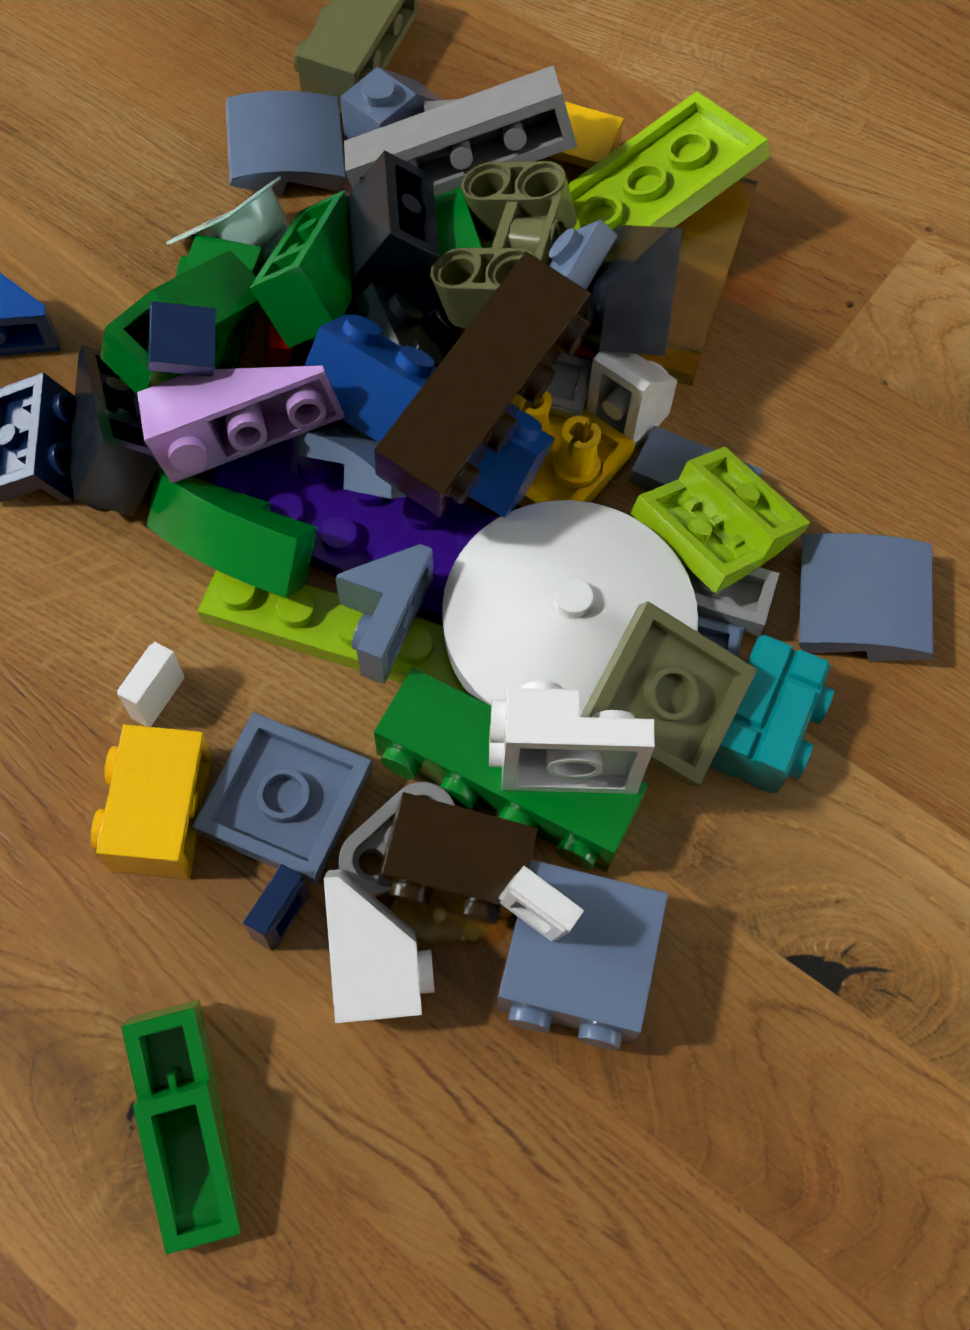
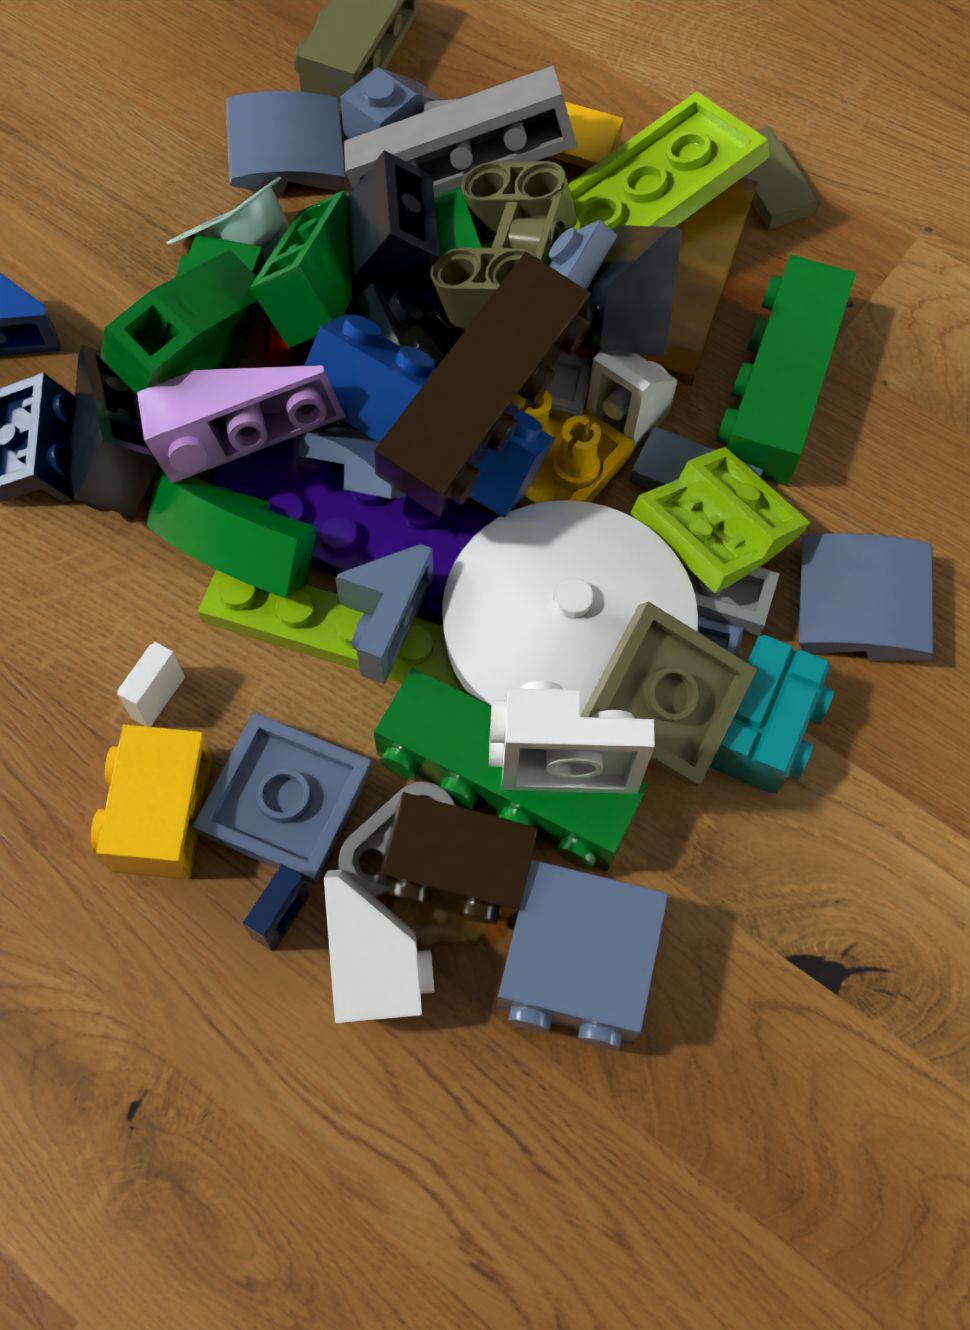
green slope [121,1000,241,1255] -> none
dark blue tile [148,301,216,376] -> none
white tile [498,866,584,942] -> none
none -> green brick [716,254,856,487]
none -> olive tile [737,126,819,230]

